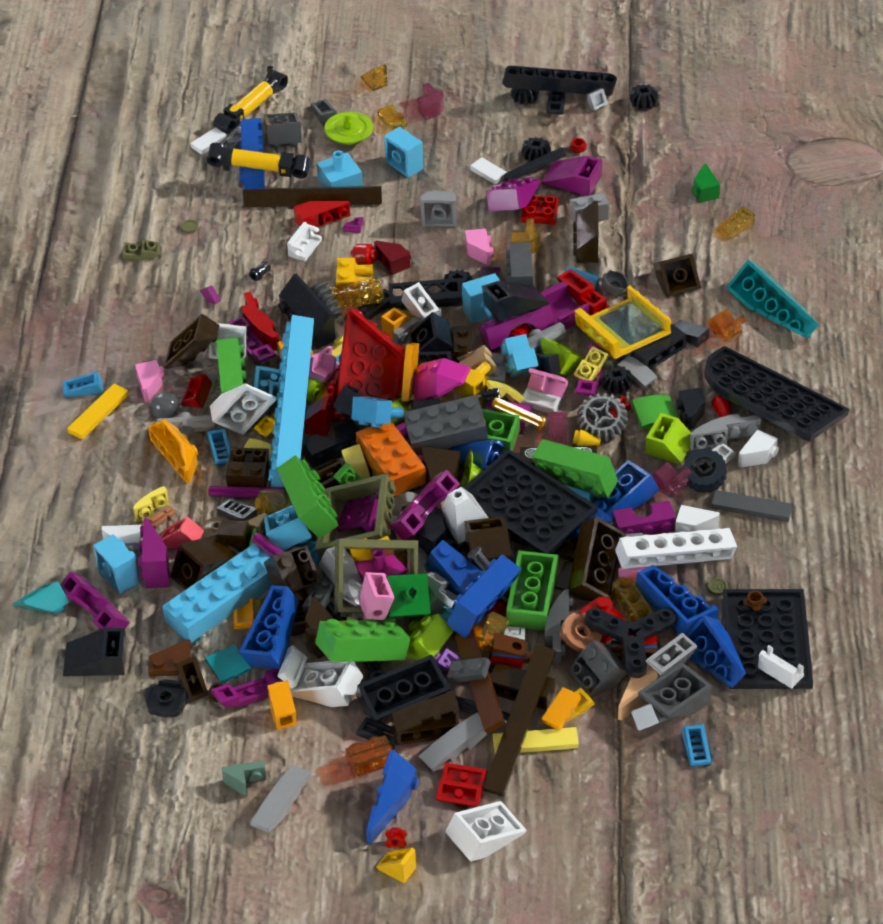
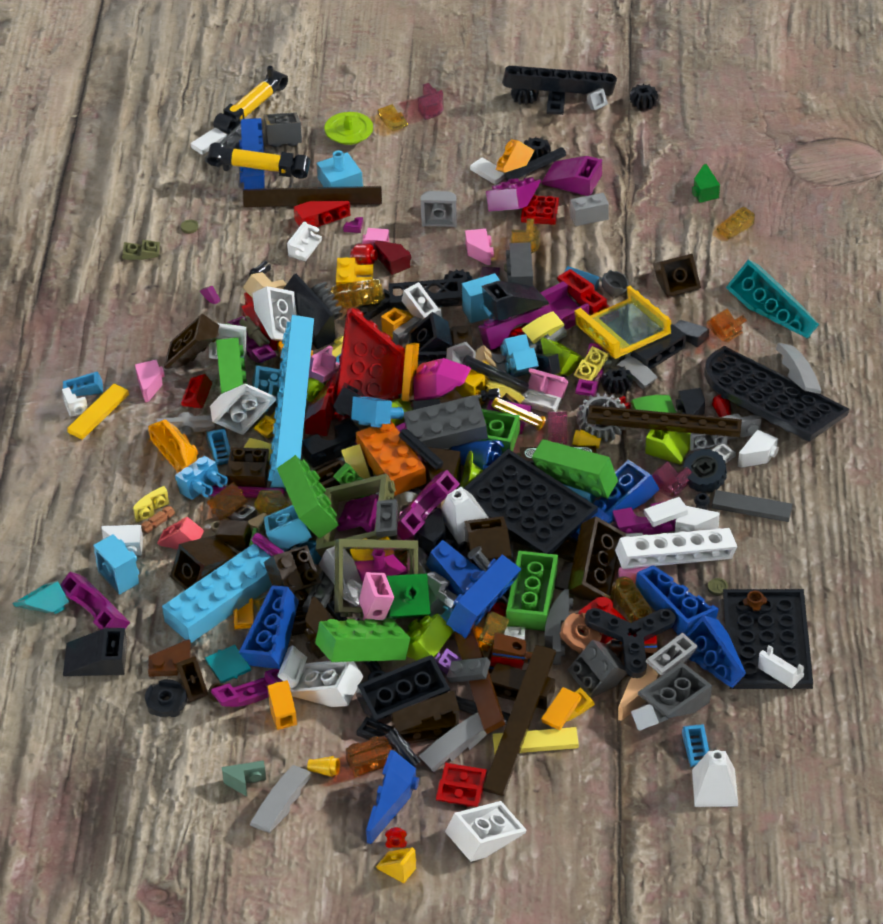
magenta slope [138,518,170,588] -> none
dark grey hair [151,392,179,418] -> none
dark grey slope [310,99,337,126] -> none
clear yellow slope [360,64,388,91] -> none
medium azure brick [384,127,424,178] -> none
red plate [570,138,587,153] -> none
dark brown slope [573,201,599,263] -> none
none -> white bracket [62,387,88,417]
none -> dark azure brick [175,456,228,500]
none -> clear orange piece [207,482,248,521]
none -> dark tan pin [239,316,270,347]
none -> tan brick [243,272,286,298]
none -> white slope [252,286,297,341]
none -> yellow cone [307,756,340,777]
none -> bright pink brick [362,228,389,246]
none -> dark grey plate [376,499,398,537]
none -> black pin [384,727,421,767]
none -> black axle [399,429,444,470]
none -> light grey panel [446,342,476,364]
none -> black axle [462,355,529,393]
none -> light orange slope [495,139,534,173]
none -> light yellow slope [522,311,564,344]
none -> dark brown tile [587,405,742,438]
none -> white tile [644,497,688,527]
none -> white slope [692,750,738,807]
none -> black pin [694,493,710,510]
none -> light grey slope [776,343,821,394]

